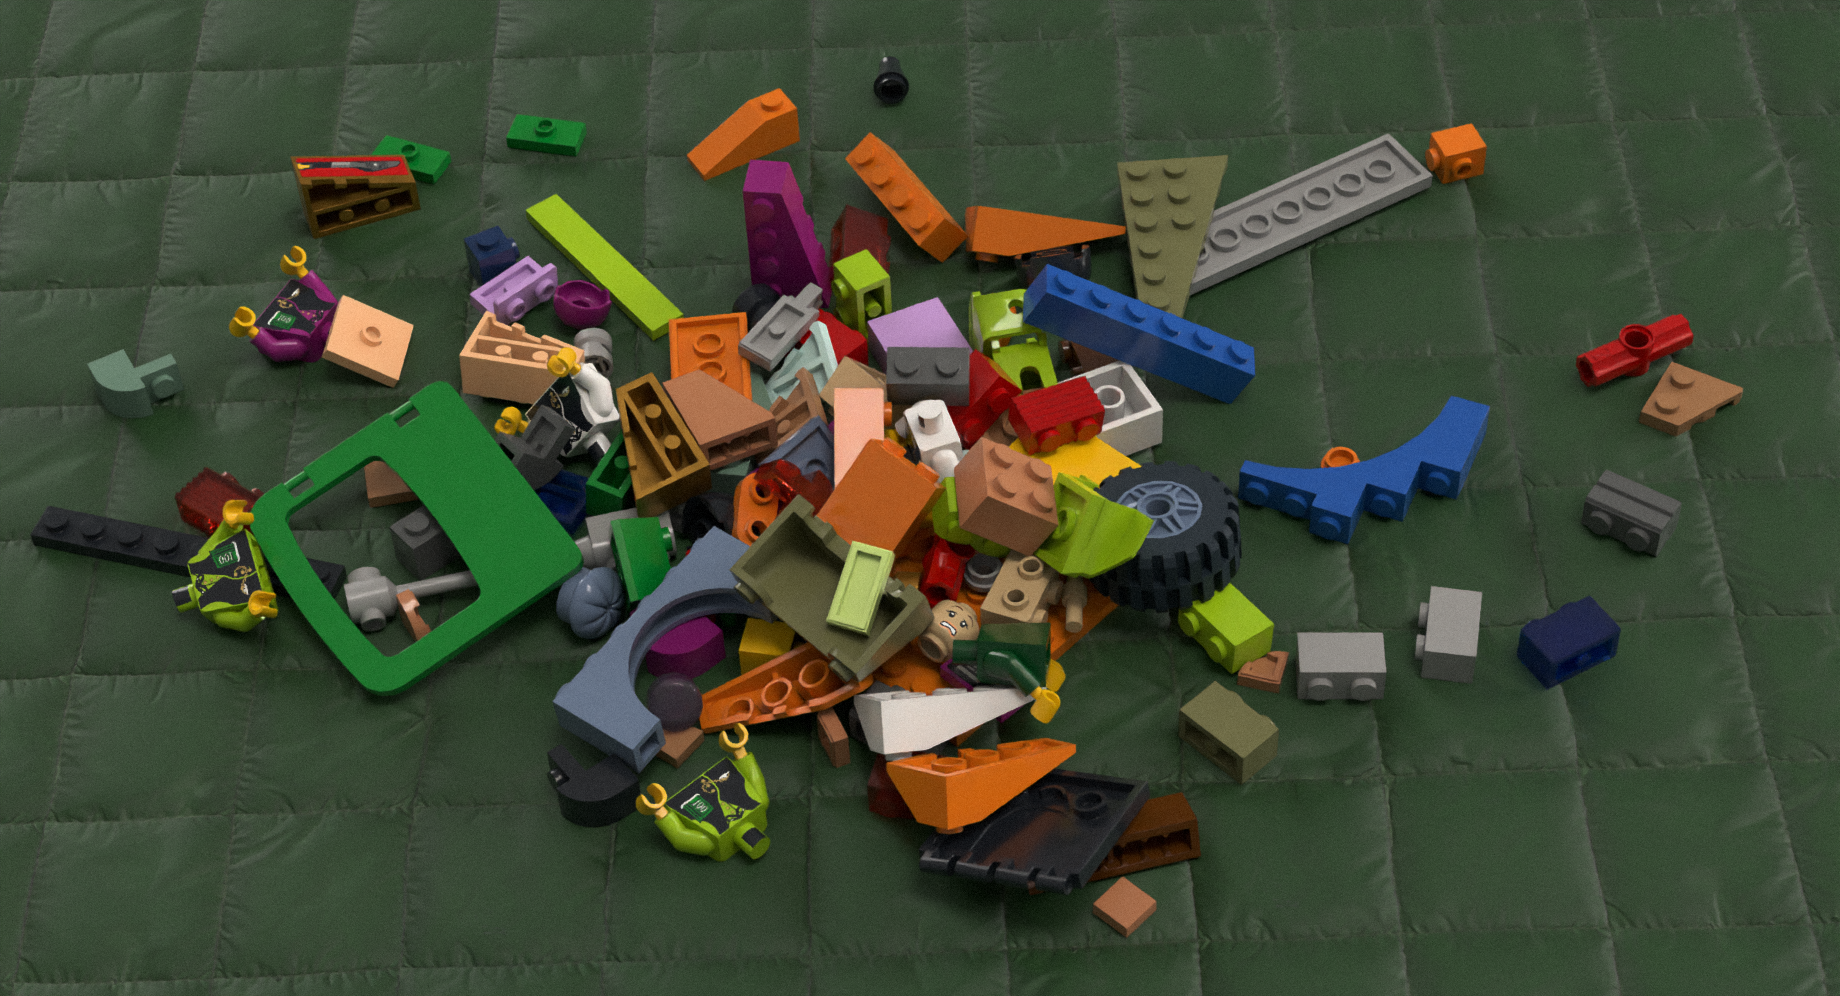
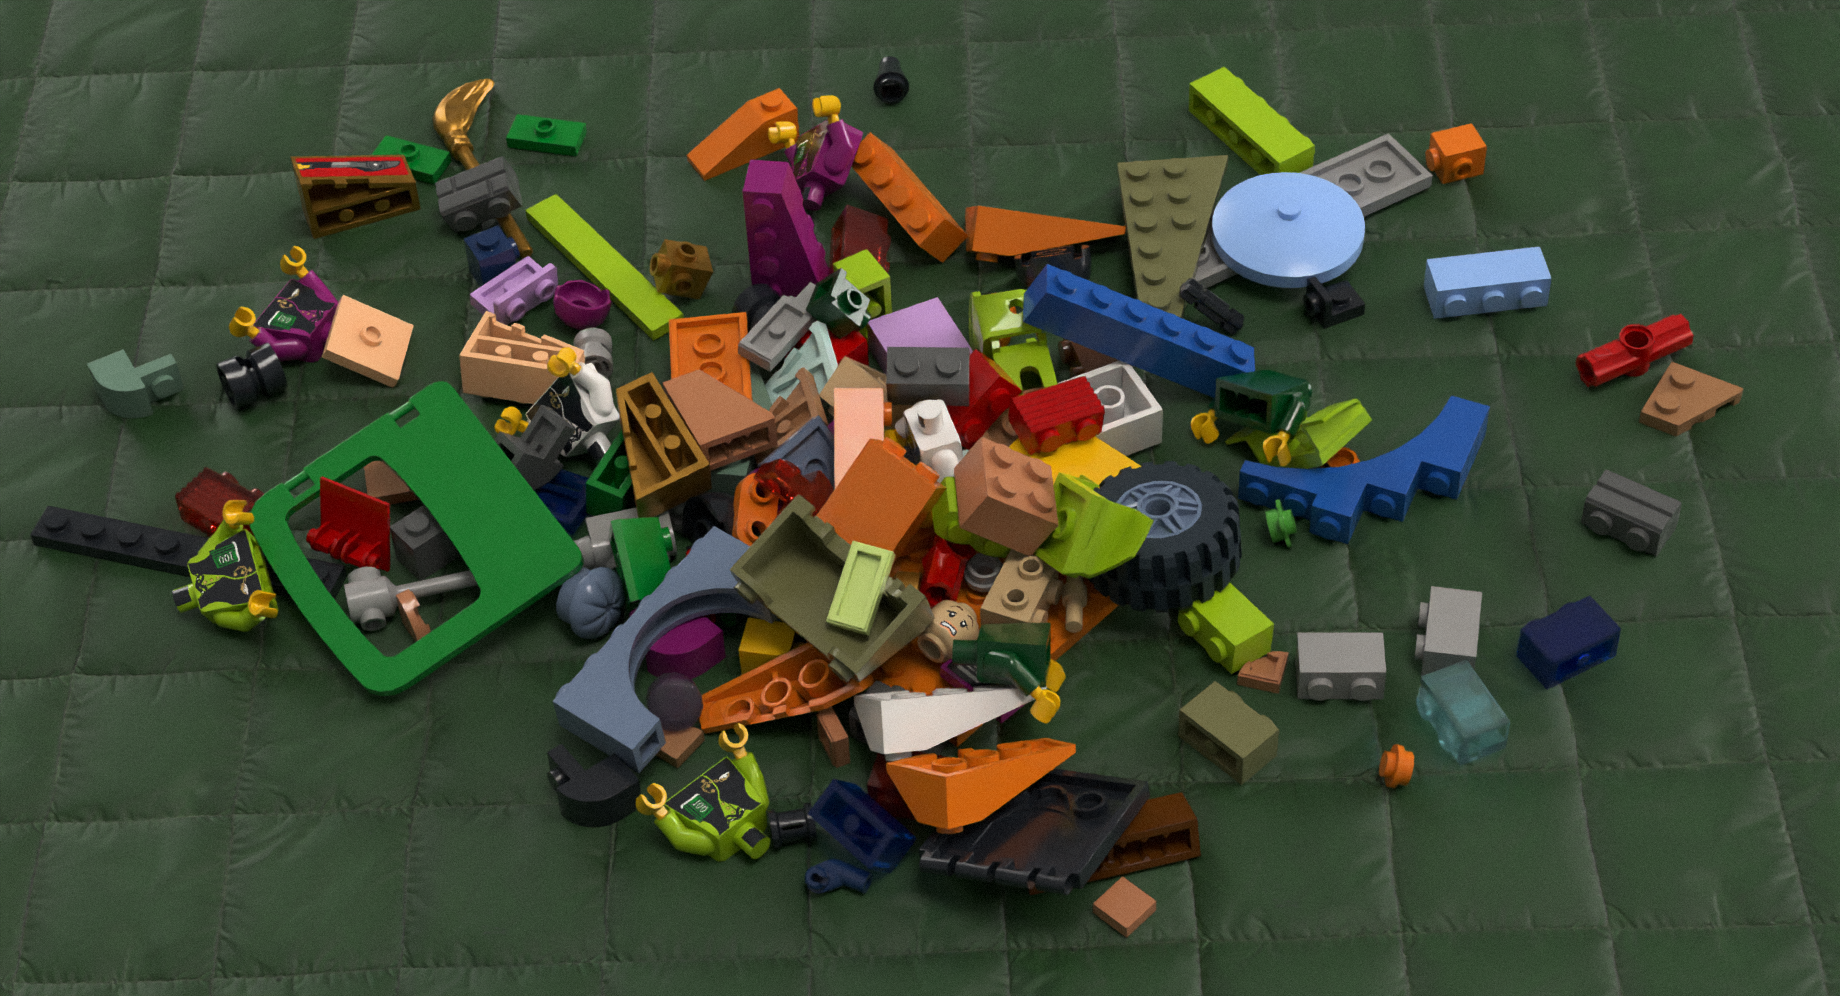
none -> black wheel [216,342,288,410]
none -> red hinge [306,476,390,572]
none -> pearl gold piece [432,78,533,258]
none -> dark grey brick [435,156,523,233]
none -> pearl gold brick [650,239,713,299]
none -> black bush [767,802,818,849]
none -> torso [768,95,863,211]
none -> dark blue arm [804,859,873,894]
none -> dark green brick [806,268,871,339]
none -> clear blue brick [808,779,917,873]
none -> black axle [1179,278,1244,334]
none -> lime brick [1188,67,1315,175]
none -> dark green torso [1191,370,1312,467]
none -> light blue dish [1212,172,1365,288]
none -> lime piece [1225,399,1372,469]
none -> bright green plate [1265,499,1297,548]
none -> black bracket [1303,276,1365,329]
none -> orange plate [1379,744,1414,788]
none -> clear light blue brick [1416,660,1510,766]
none -> light blue brick [1424,247,1552,319]

